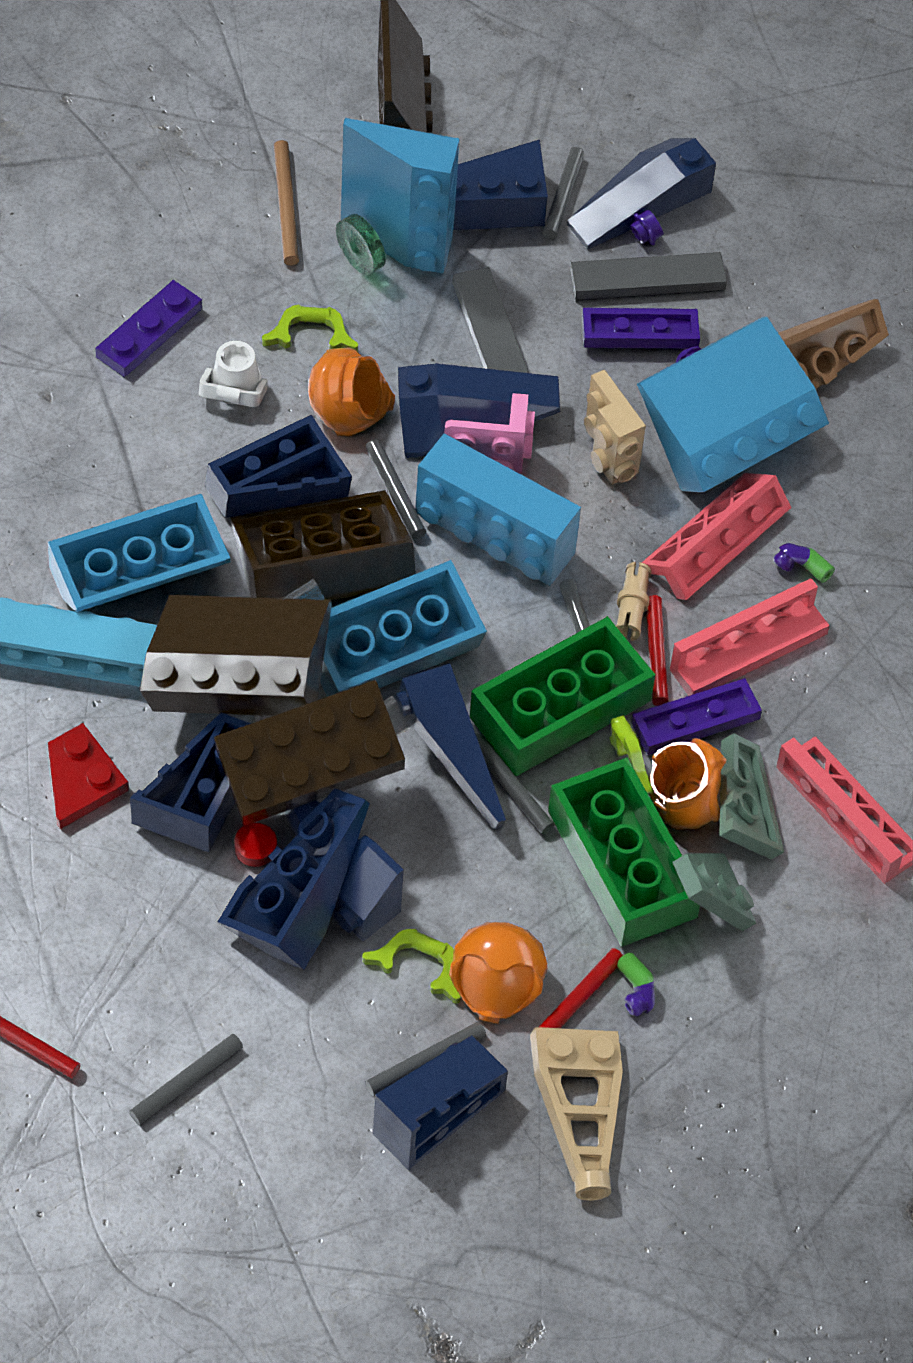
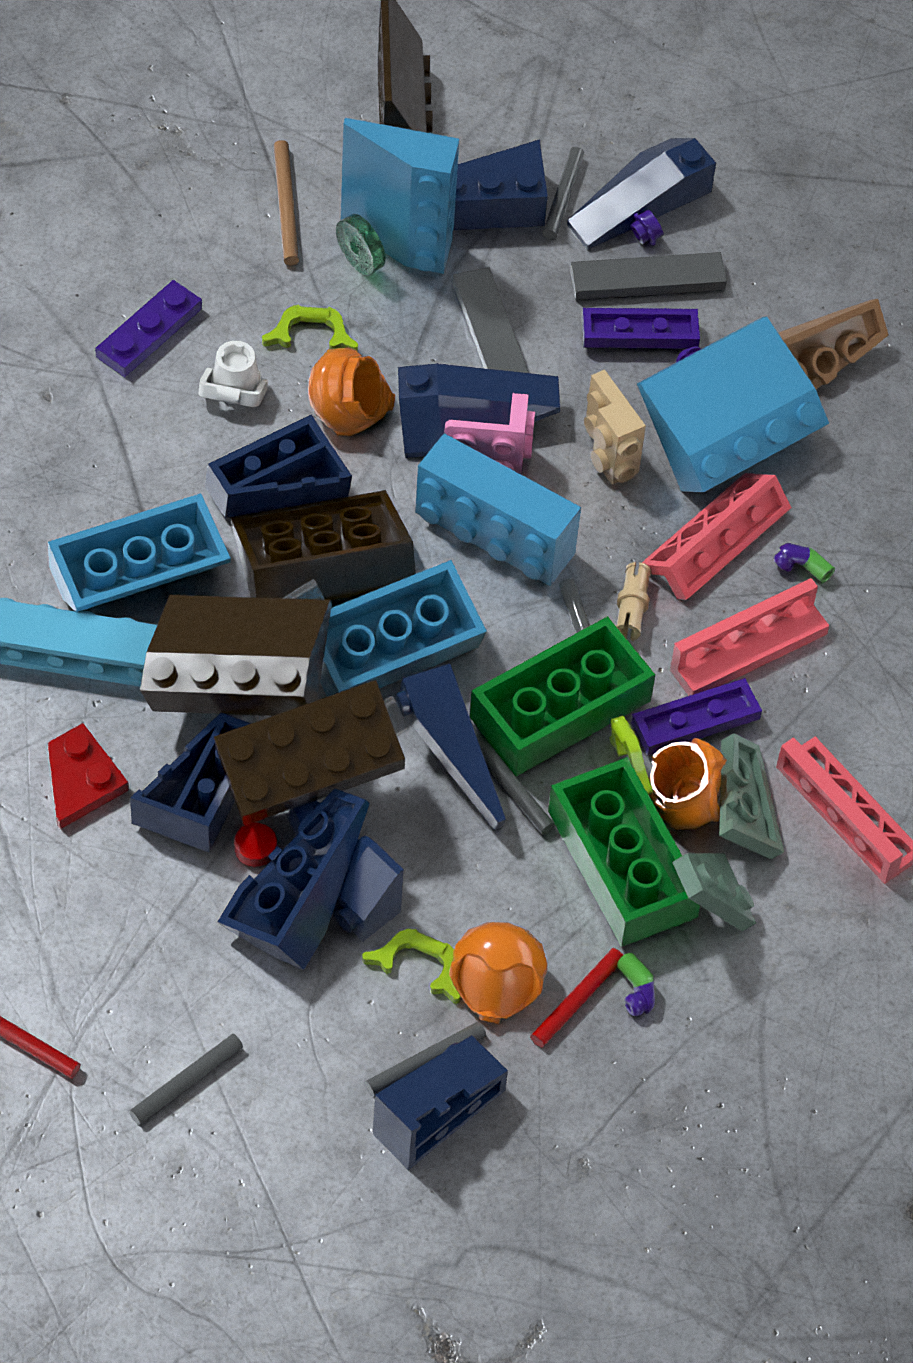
dark grey bar [365,439,426,539] -> none
tan plate [530,1027,623,1201] -> none
red bar [646,595,669,706] -> none

